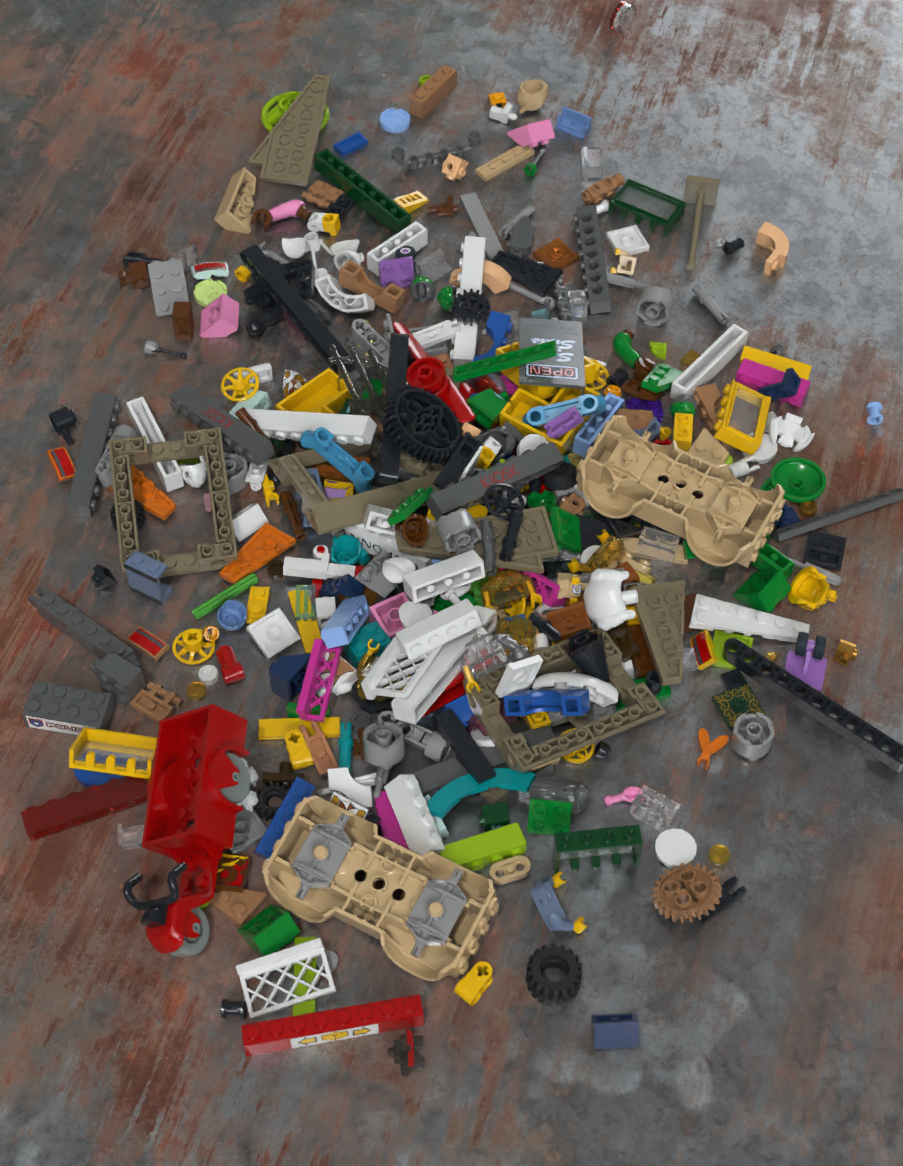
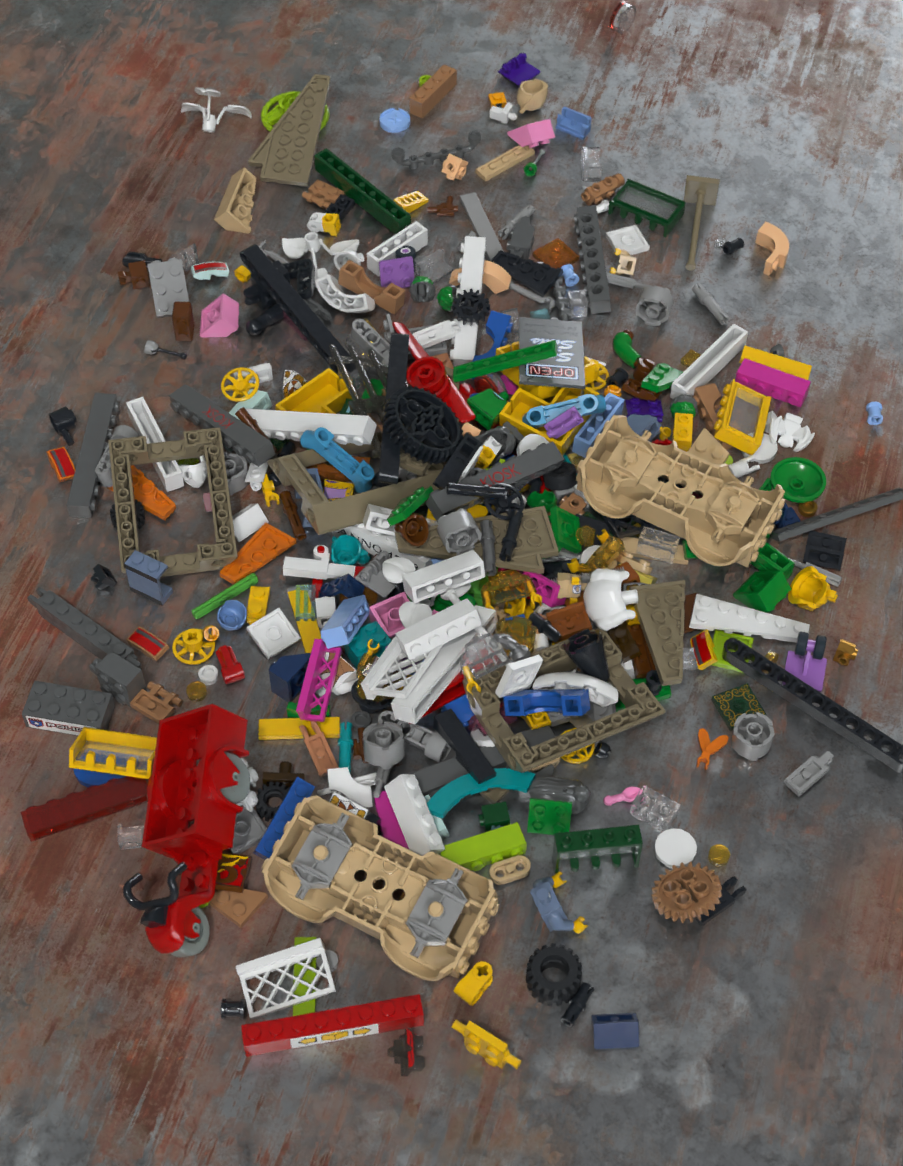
yellowish green tile [193,279,228,307] -> none
green slope [237,904,300,957] -> none
piece [251,199,312,233] -> none
dark brown tile [267,560,284,579] -> none
yellow piece [285,730,314,771] -> none
blue tile [333,132,368,157] -> none
medium nougat wing [616,409,654,430] -> none
lime tile [649,341,667,360] -> none
black tile [720,669,748,693] -> none
dark blue bracket [758,368,801,401] -> none
none -> white plant [181,87,252,133]
none -> black pin [446,482,506,500]
none -> yellow plate [452,1019,522,1069]
none -> dark purple hinge [498,53,541,86]
none -> black pin [560,982,595,1027]
none -> light blue bush [561,264,579,287]
none -> clear yellow tile [576,525,596,548]
none -> light grey hinge [784,751,834,797]

